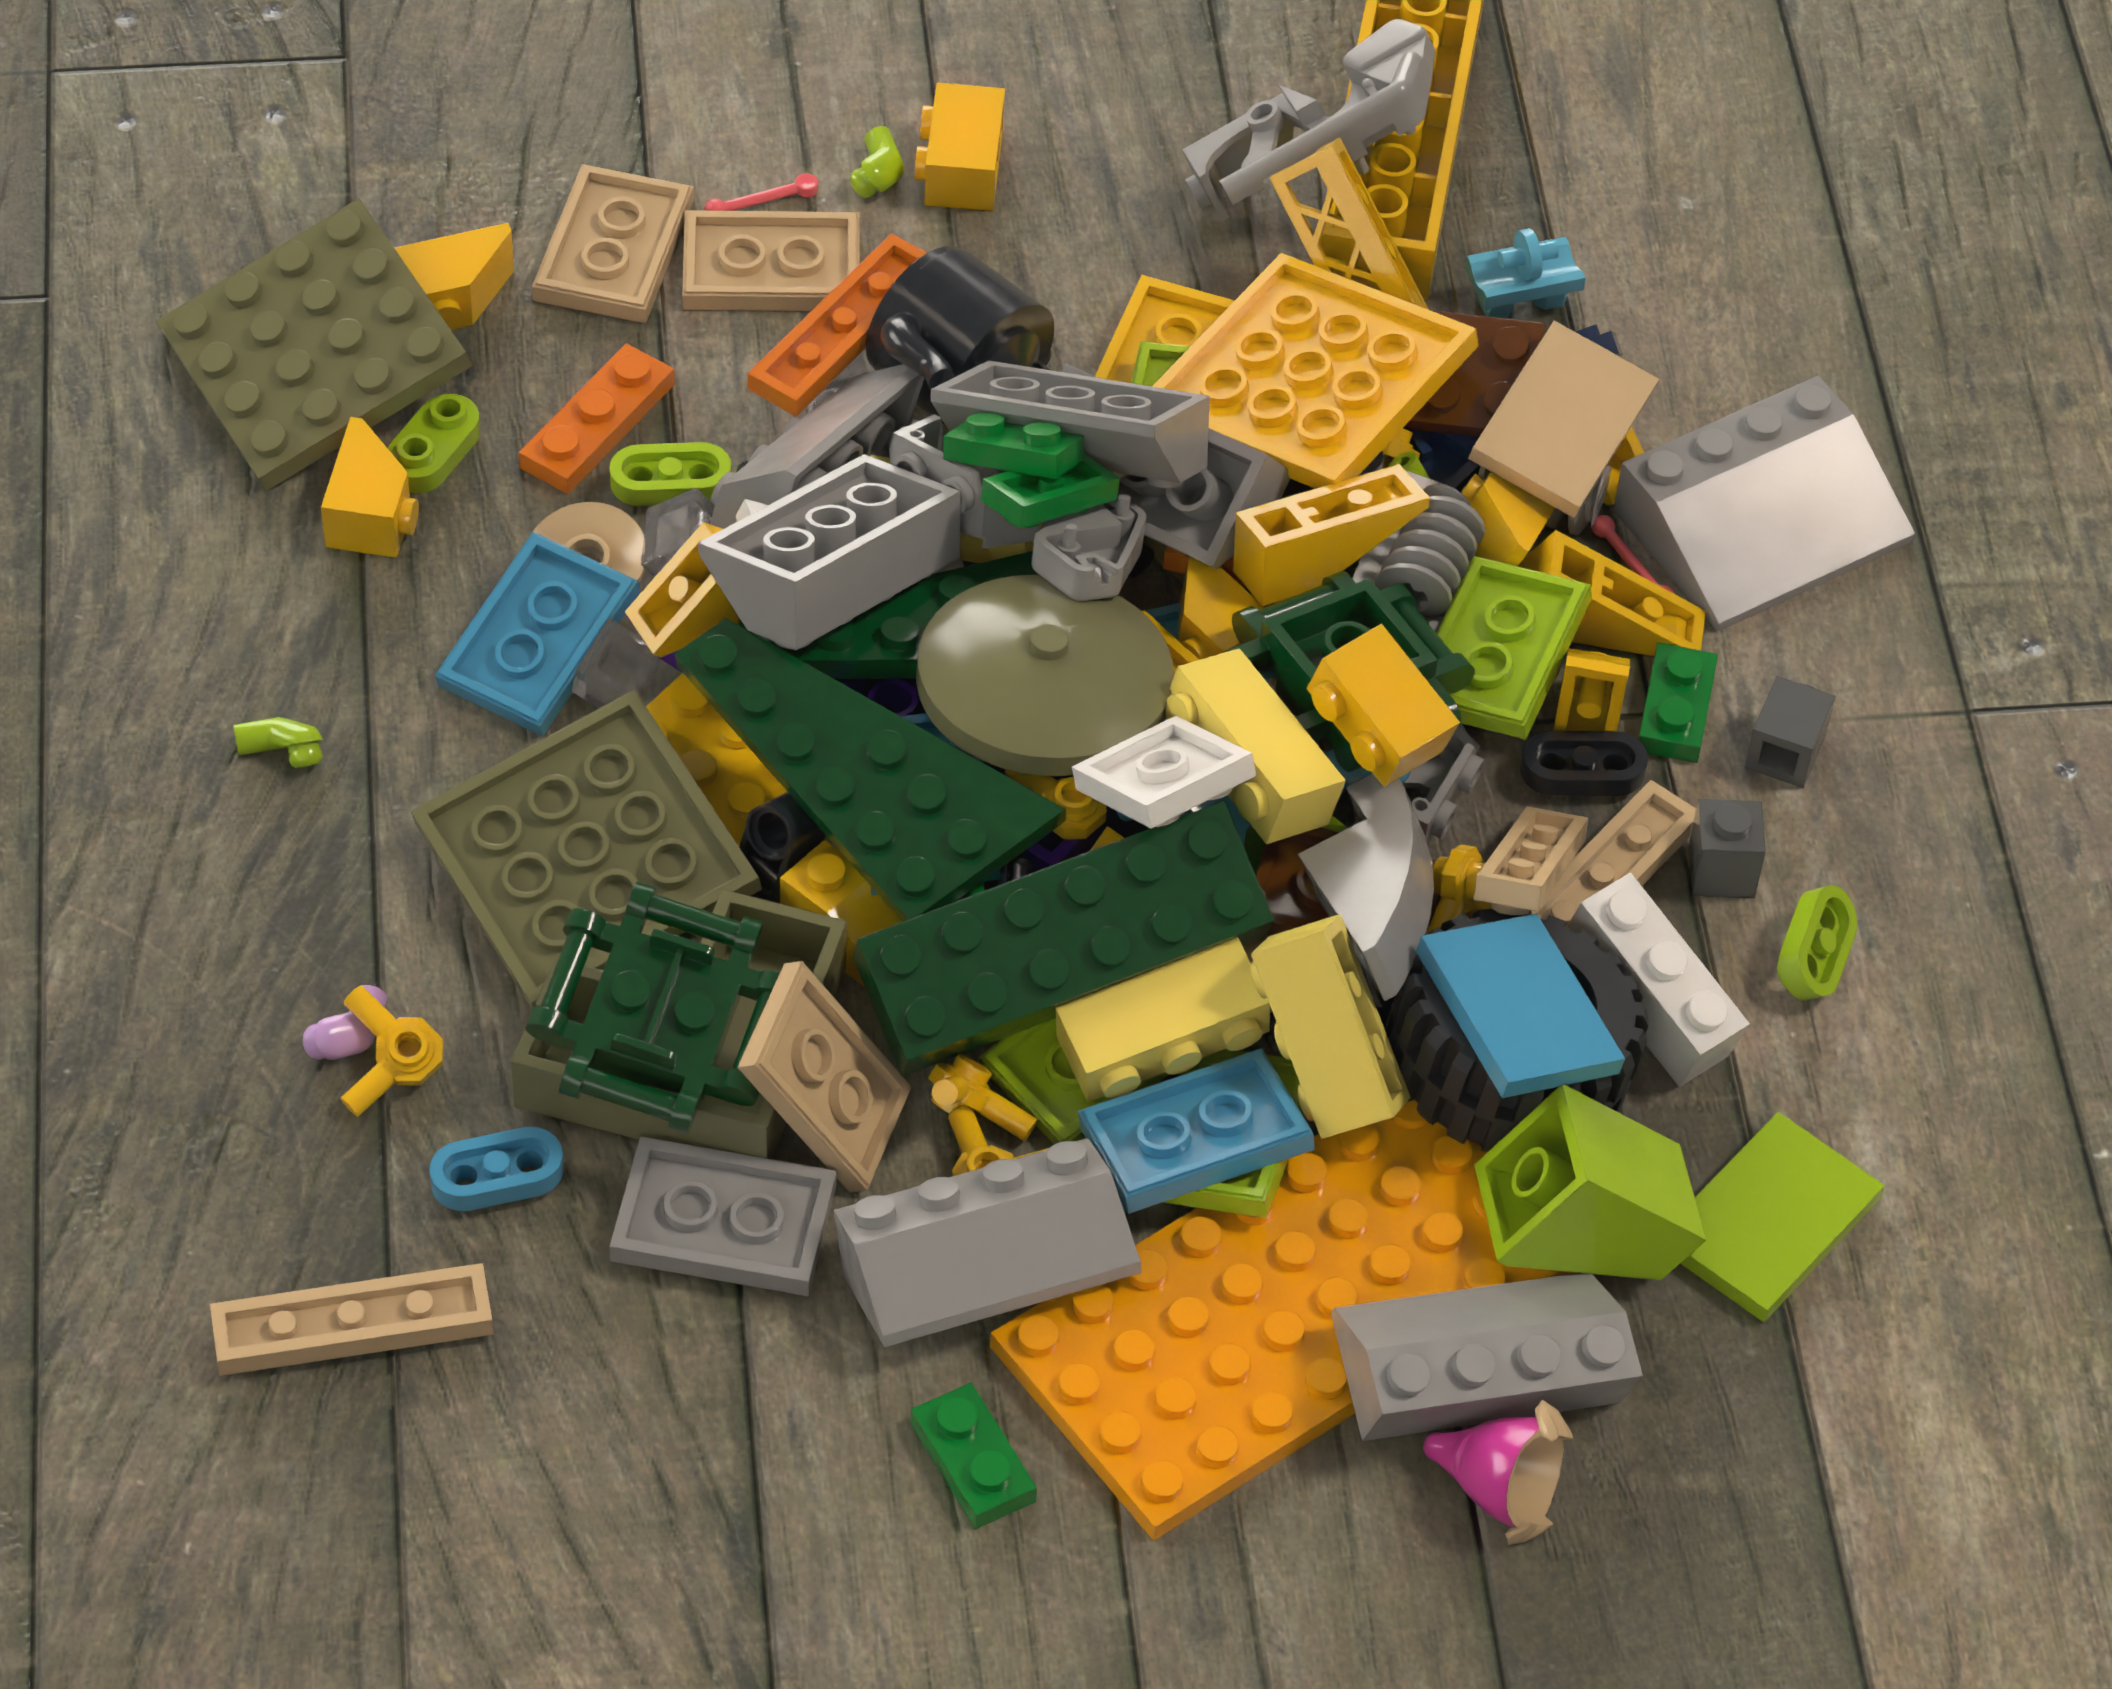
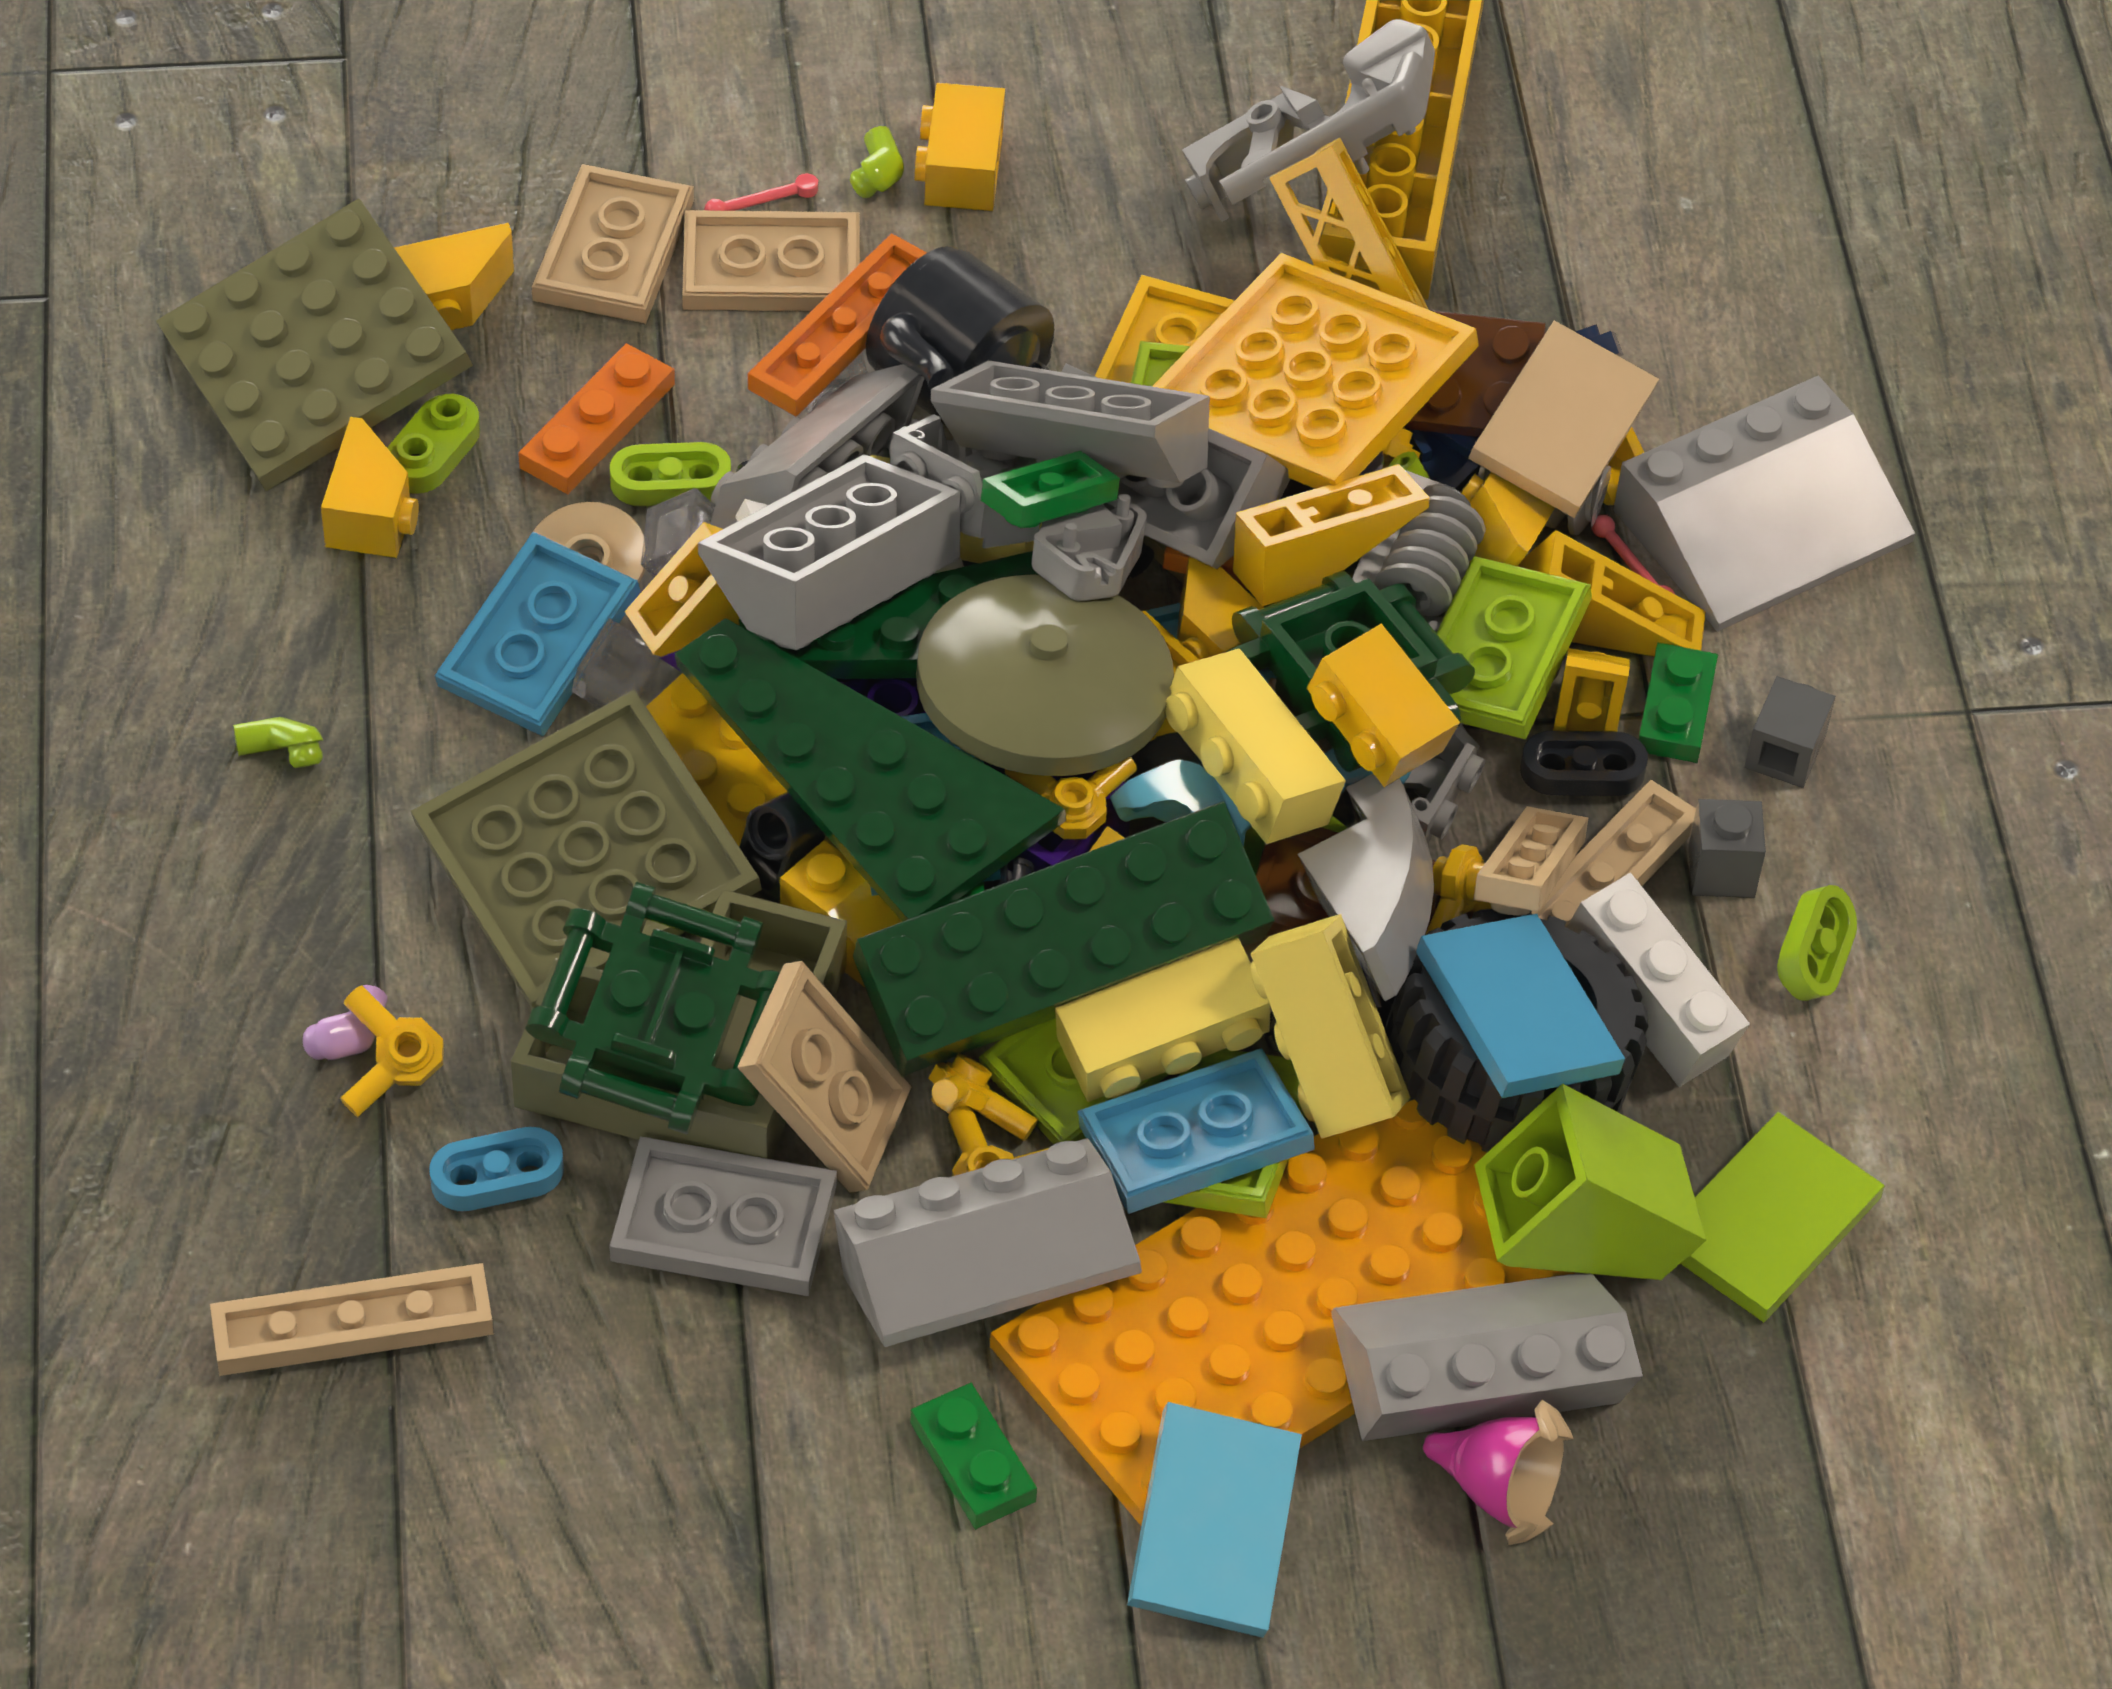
green plate [943,413,1084,479] -> none
white plate [1072,716,1256,828] -> none
medium azure hips [1465,228,1586,318] -> none
none -> medium azure tile [1127,1402,1302,1638]

